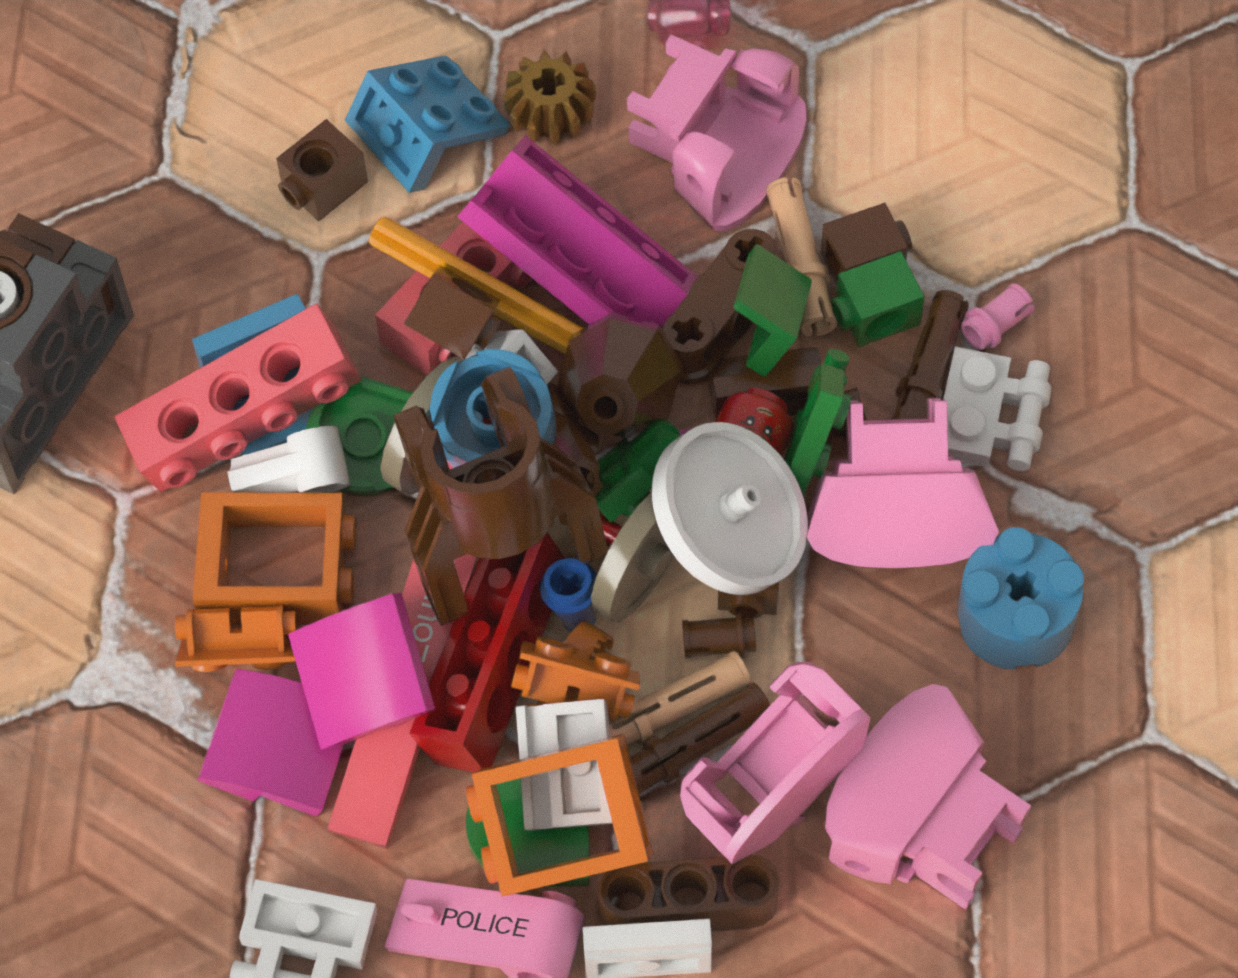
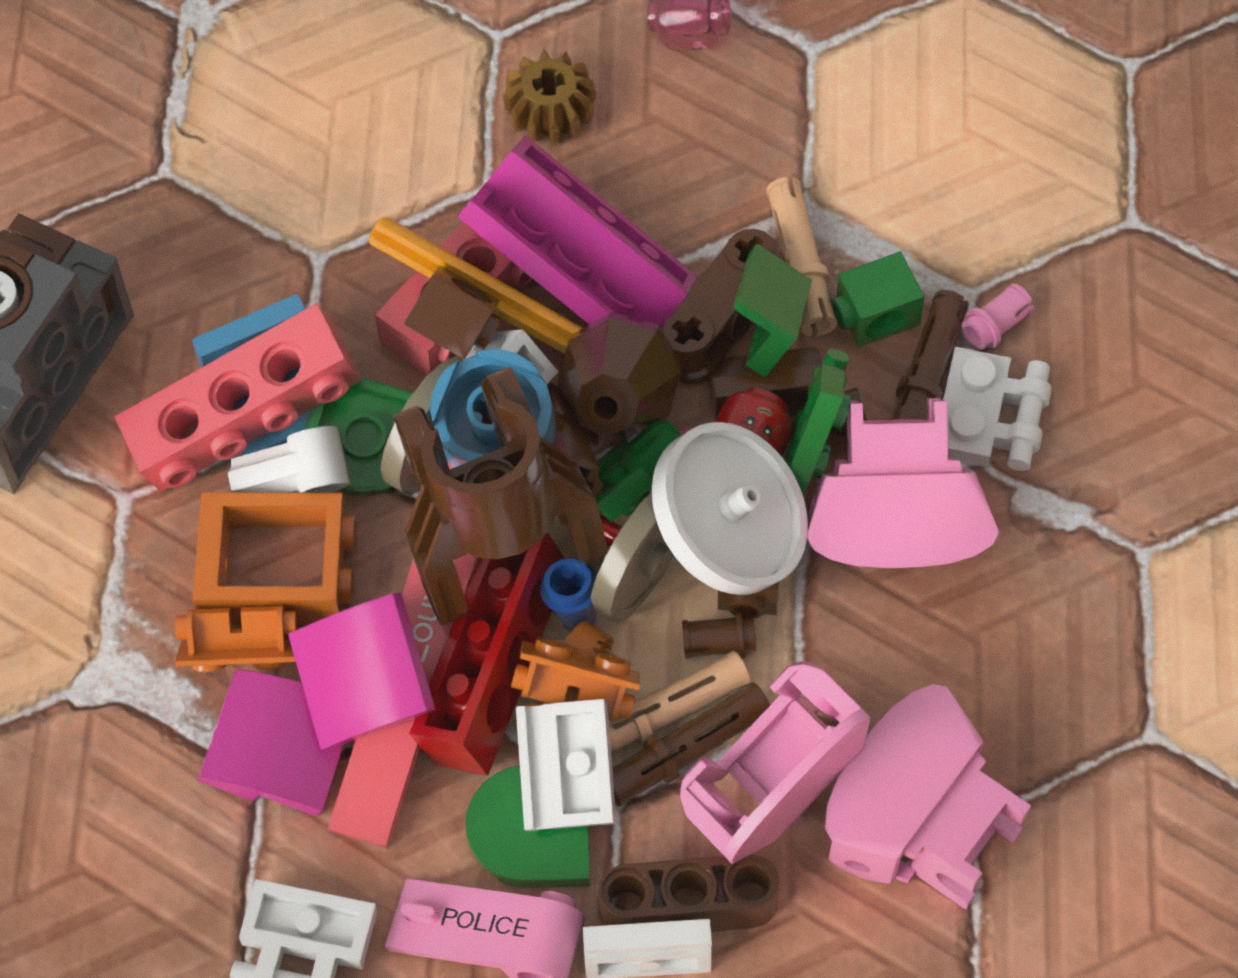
reddish brown brick [276,119,368,222] -> none
dark azure bracket [345,56,510,193] -> none
orange window [466,734,654,897] -> none
bright pink piece [627,35,807,232] -> none
reddish brown brick [821,202,912,286] -> none
dark azure brick [957,527,1084,670] -> none

